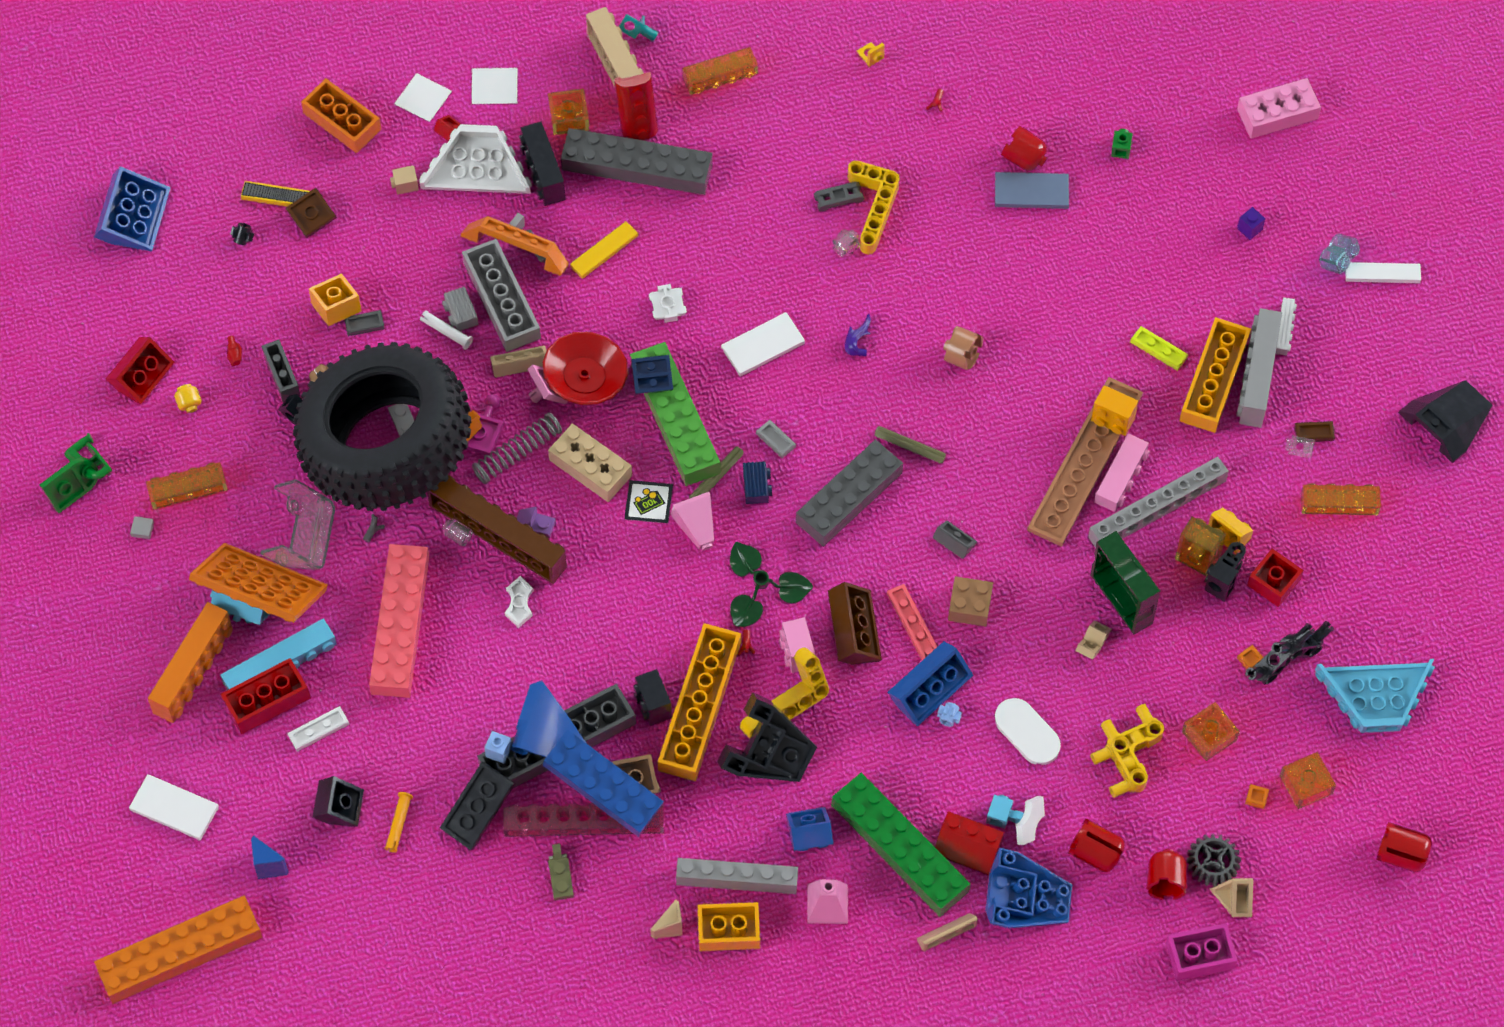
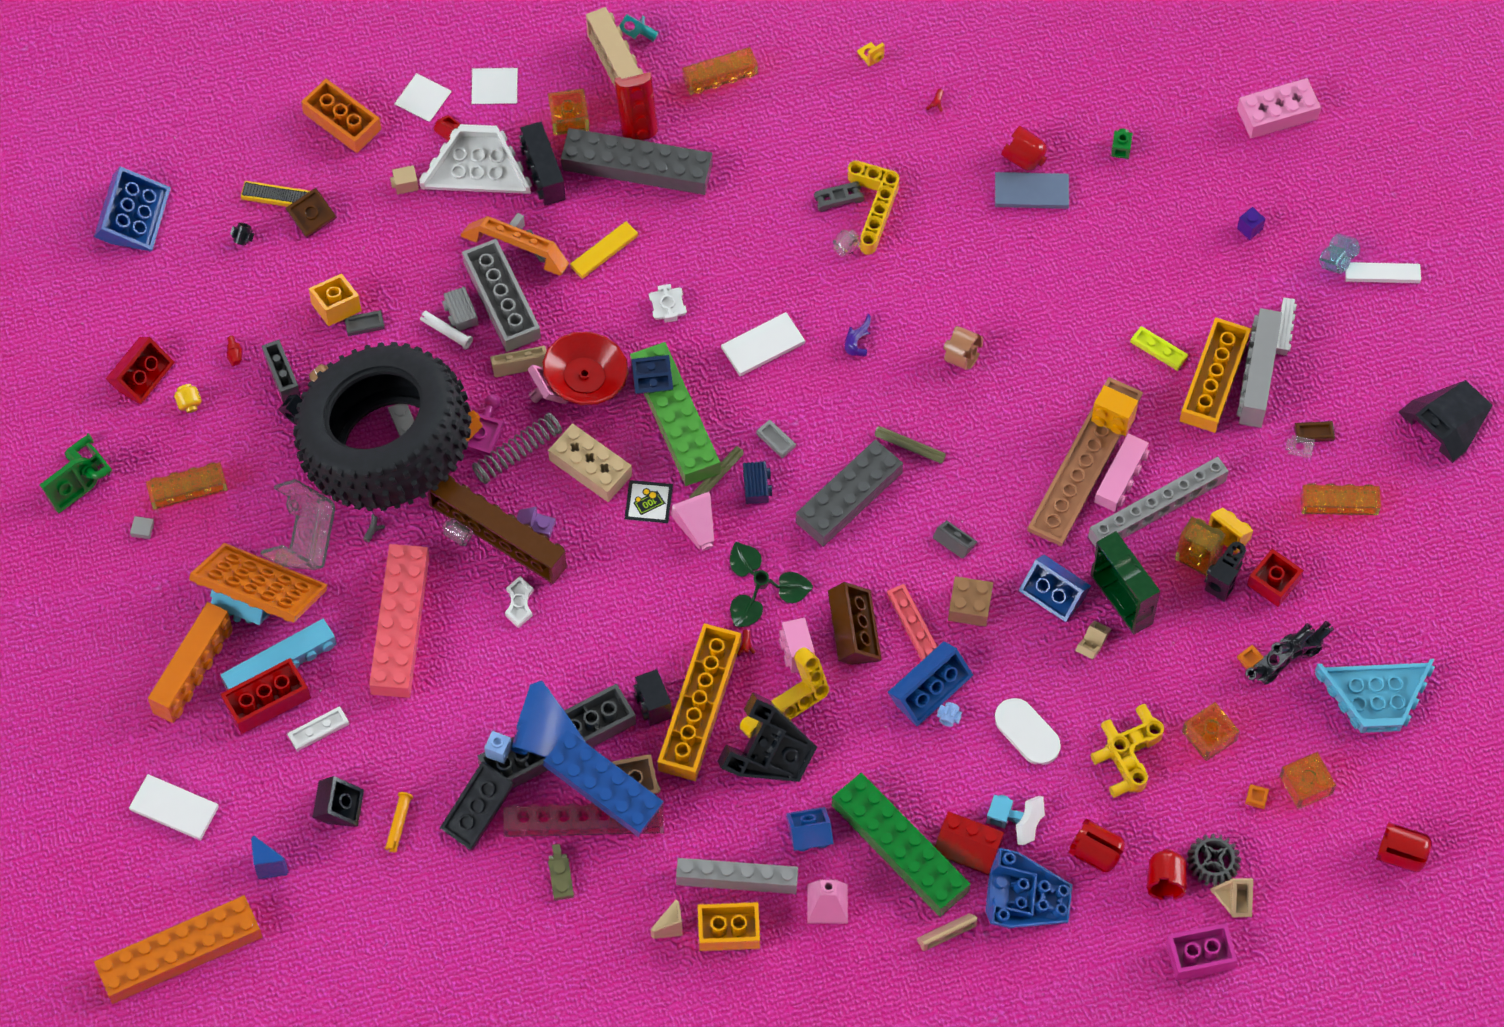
none -> blue slope [1018,555,1091,622]

